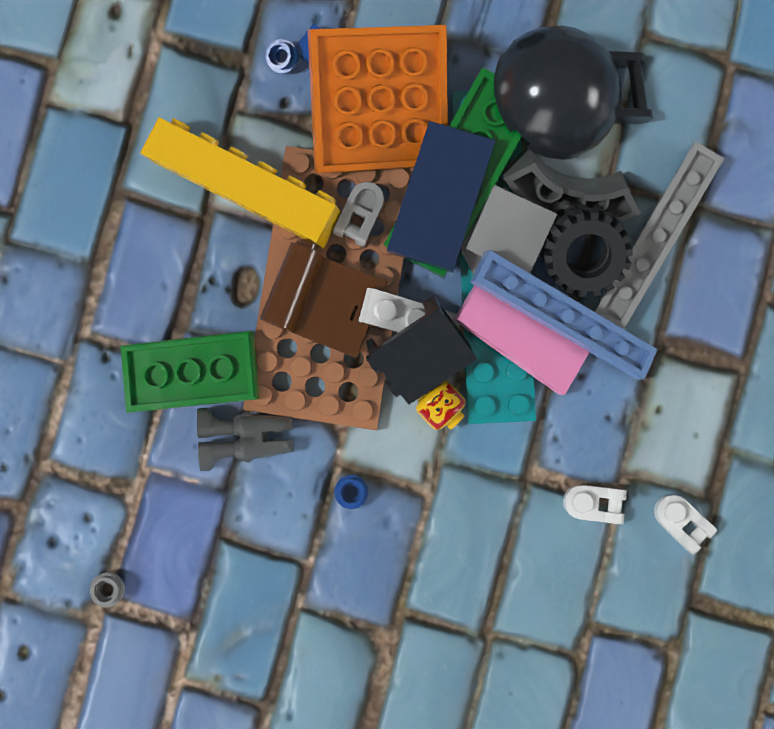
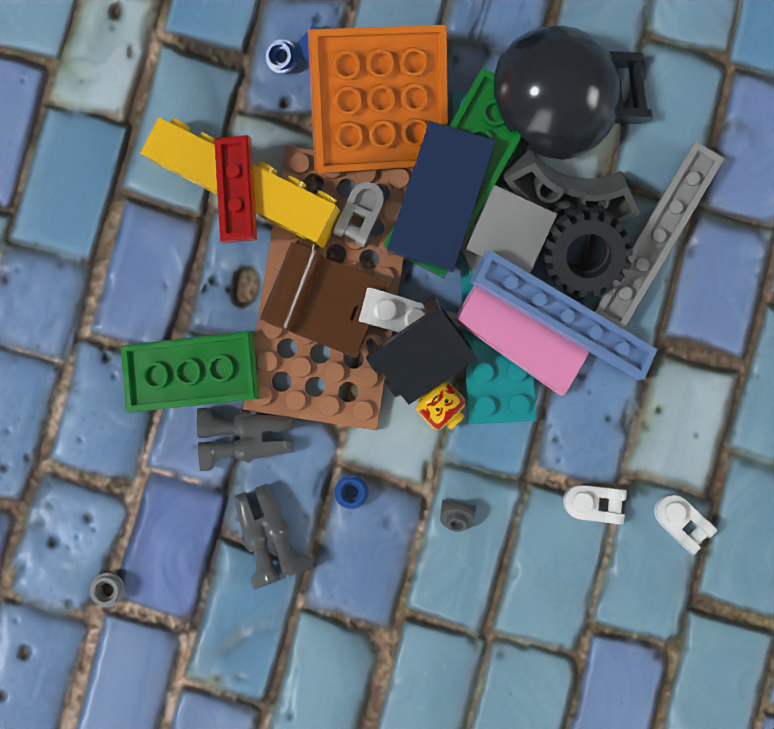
none -> red tile [214,135,257,244]
none -> dark grey piece [234,483,313,590]
none -> dark grey plate [440,500,476,532]

